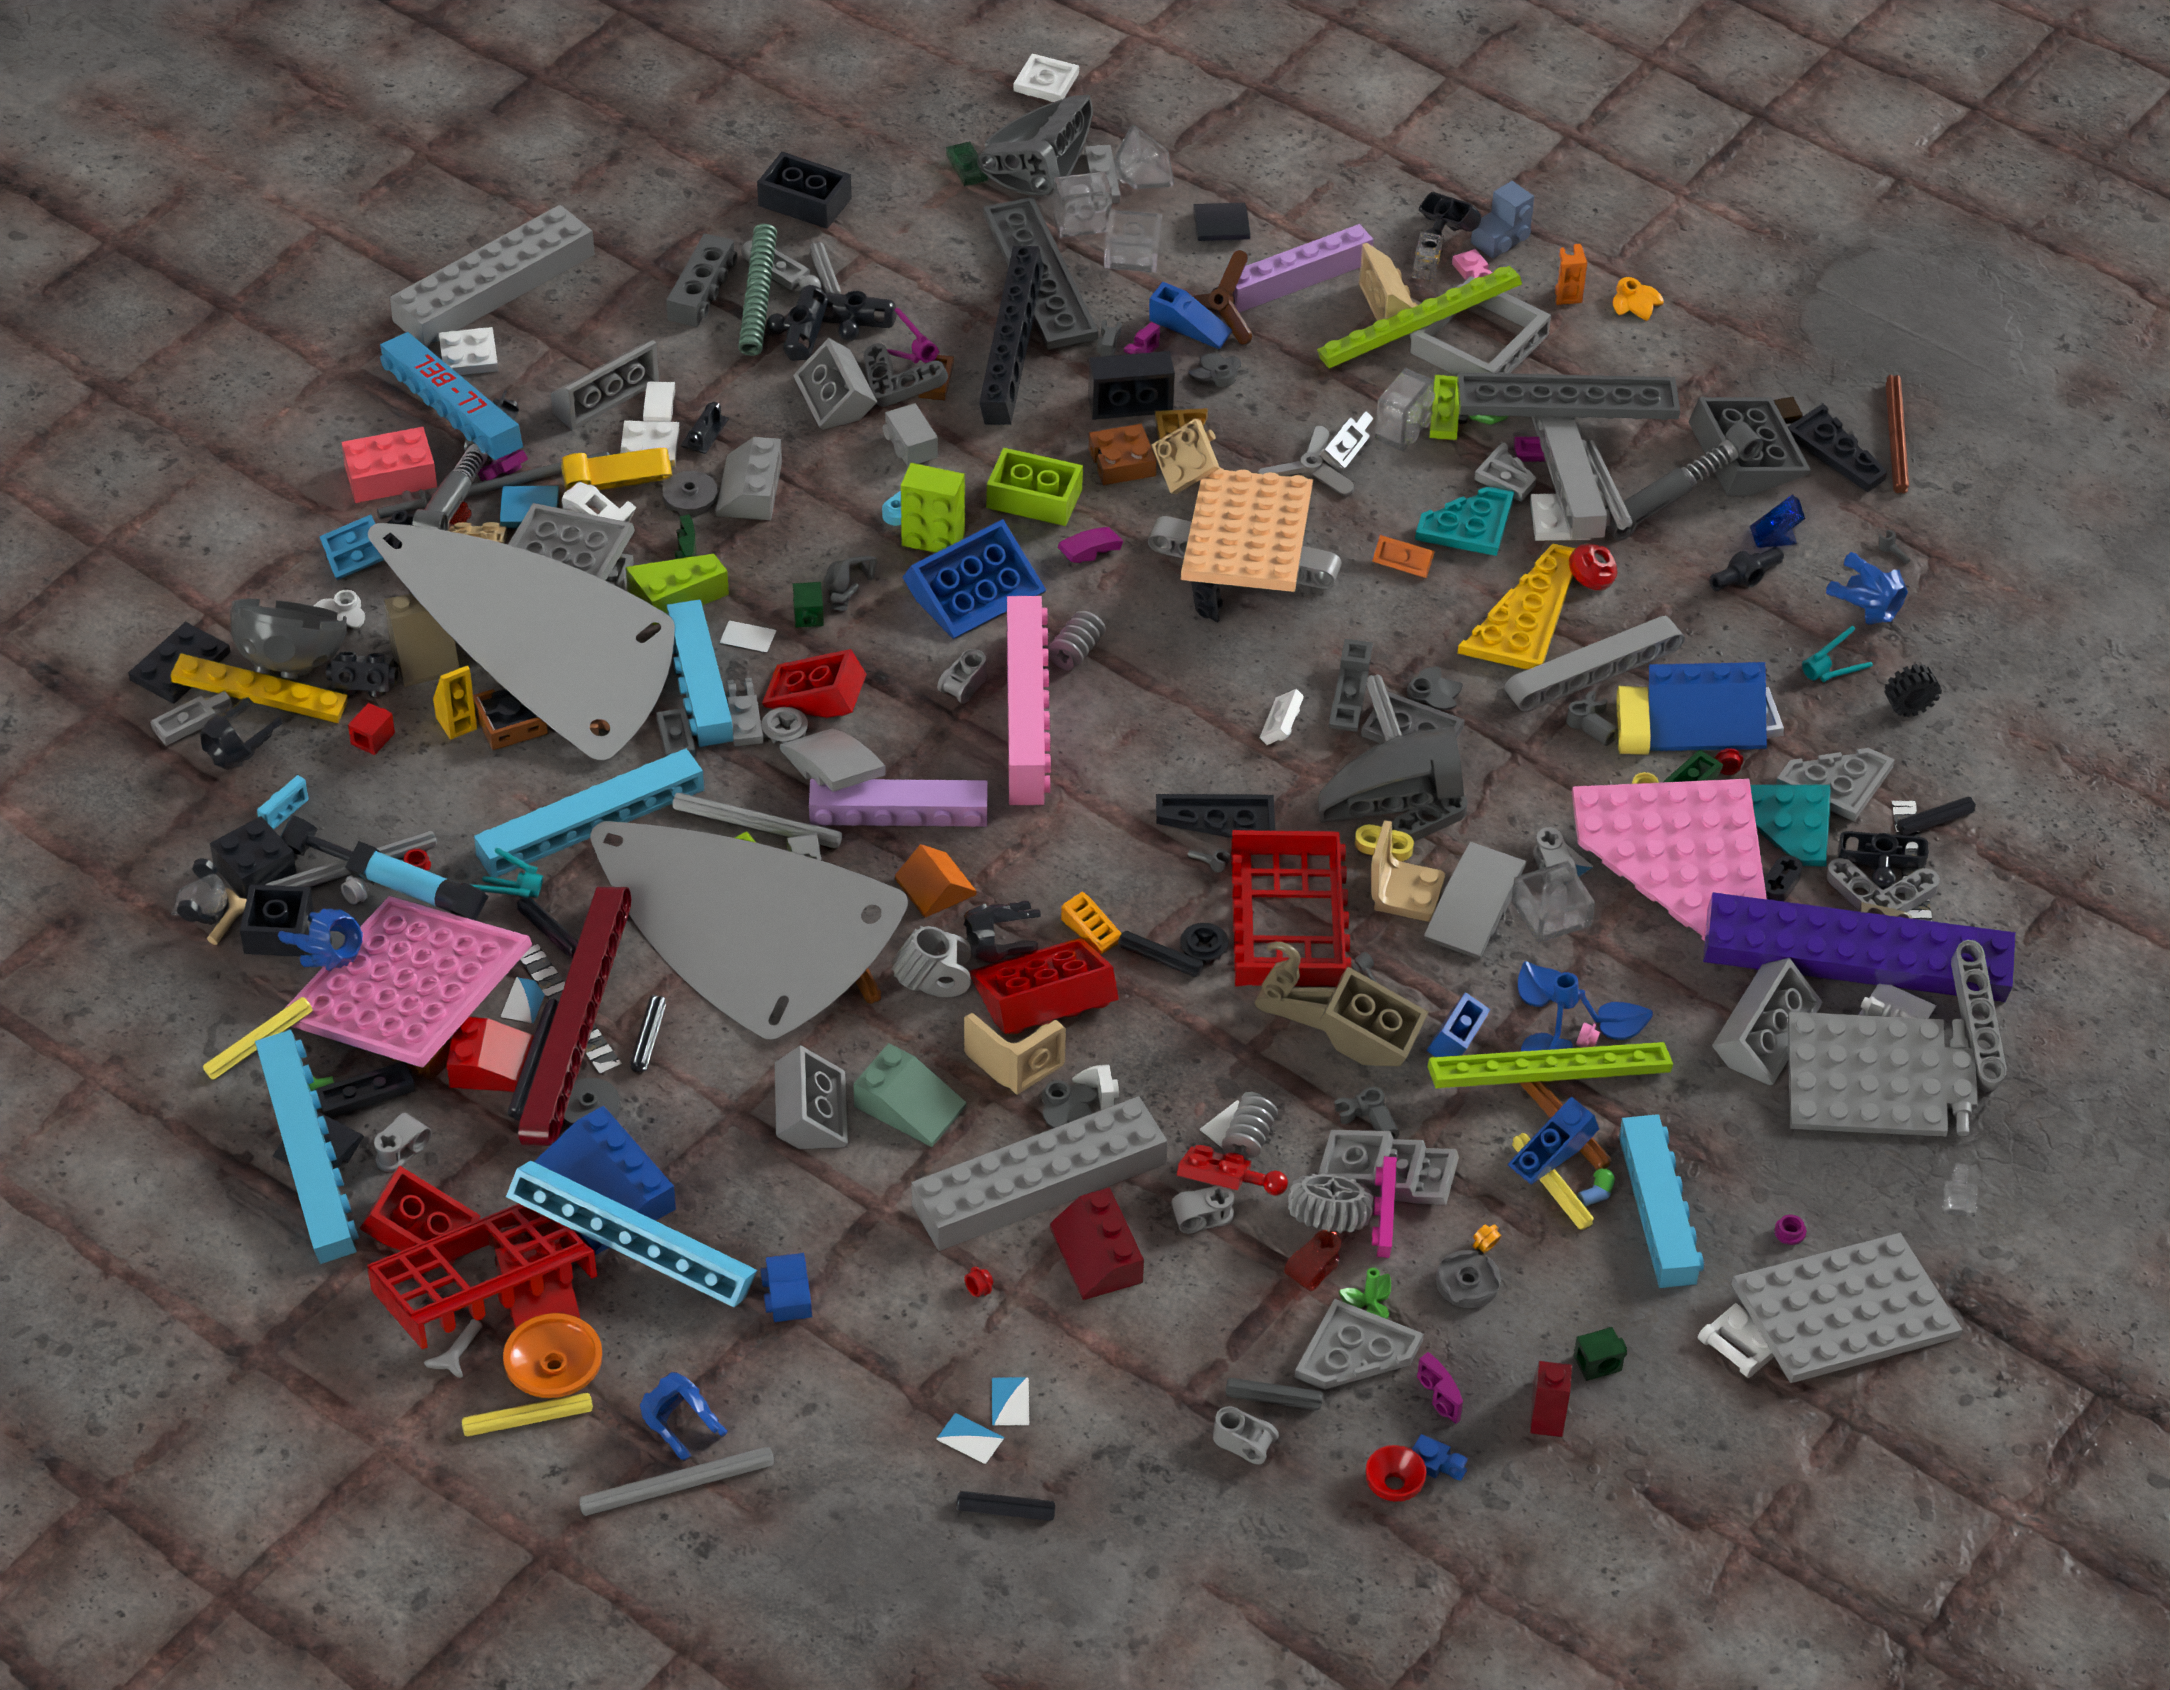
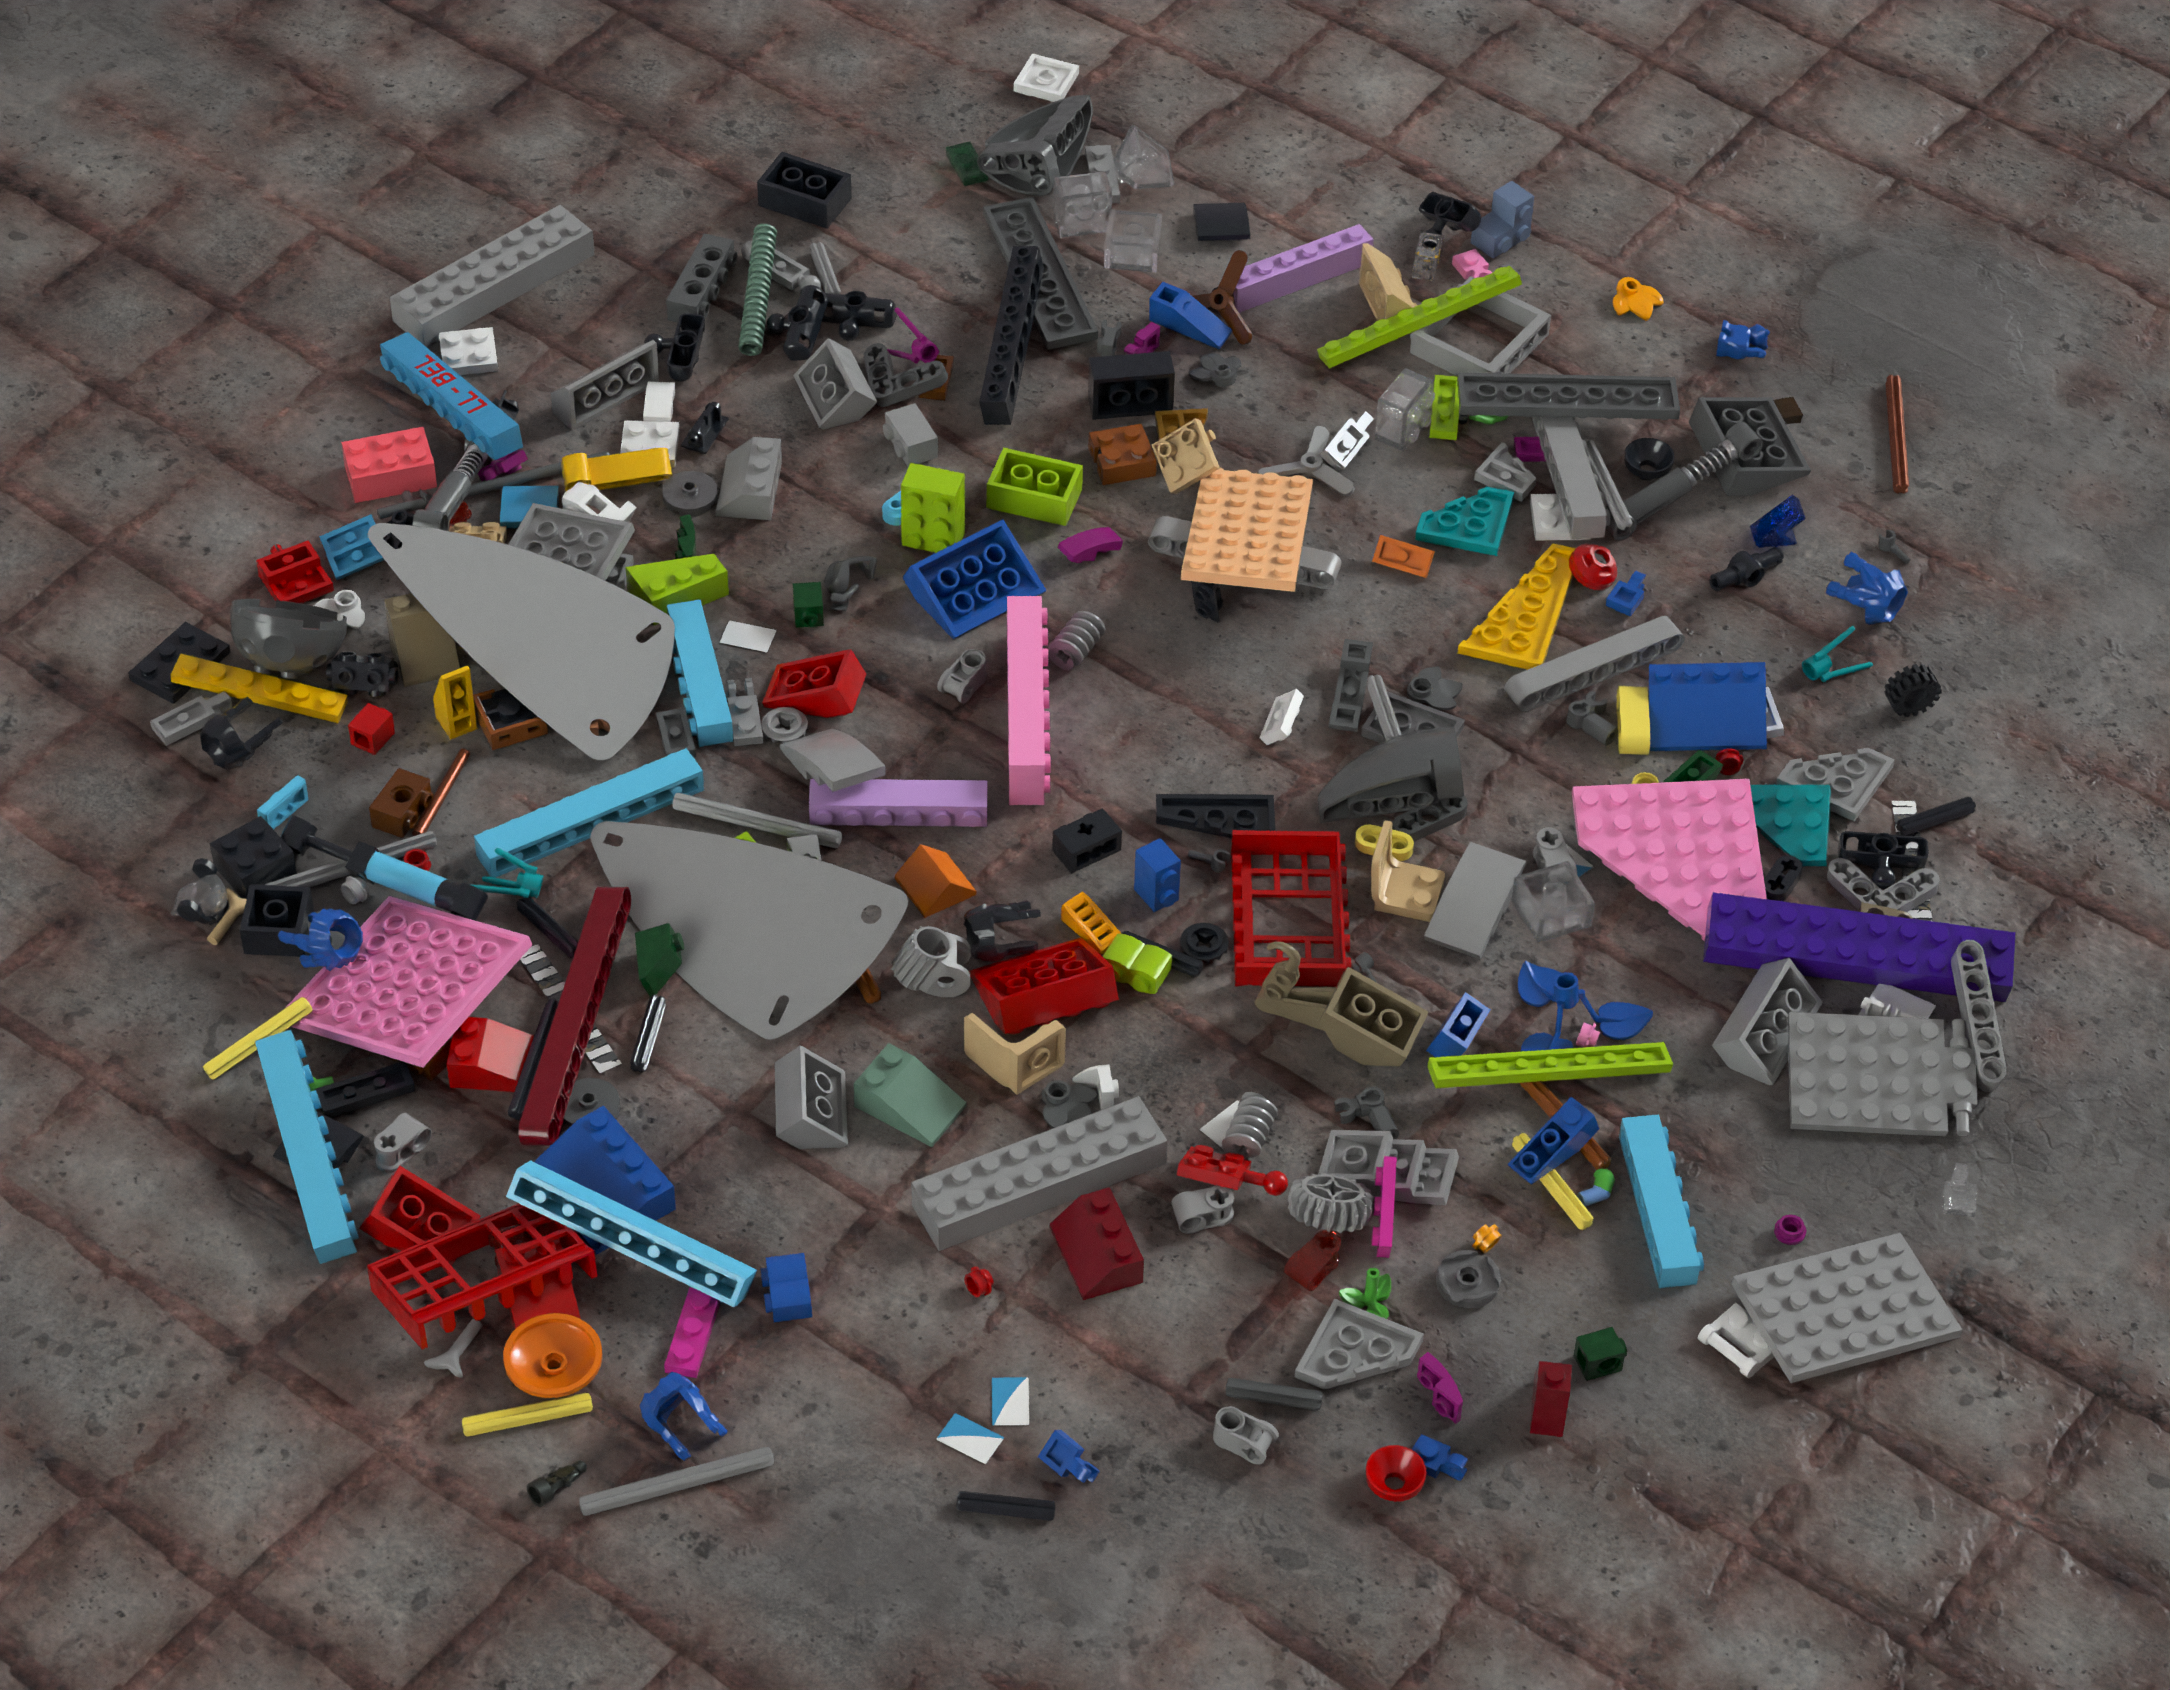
sticker [501,977,545,1023] -> none
orange hinge [1555,244,1587,305] -> none
black wing [1788,403,1887,492] -> none
none -> red plate [256,540,334,604]
none -> reddish brown brick [369,768,433,838]
none -> copper bar [412,748,470,836]
none -> pearl dark grey piece [527,1460,587,1507]
none -> dark green slope [635,923,684,997]
none -> black piece [644,313,705,382]
none -> dark pink plate [664,1287,721,1378]
none -> blue plate [1038,1430,1100,1483]
none -> black brick [1052,808,1122,874]
none -> lime brick [1103,934,1172,994]
none -> blue brick [1134,838,1181,912]
none -> blue plate [1606,571,1646,617]
none -> black piece [1624,438,1675,481]
none -> blue animal [1716,320,1770,359]

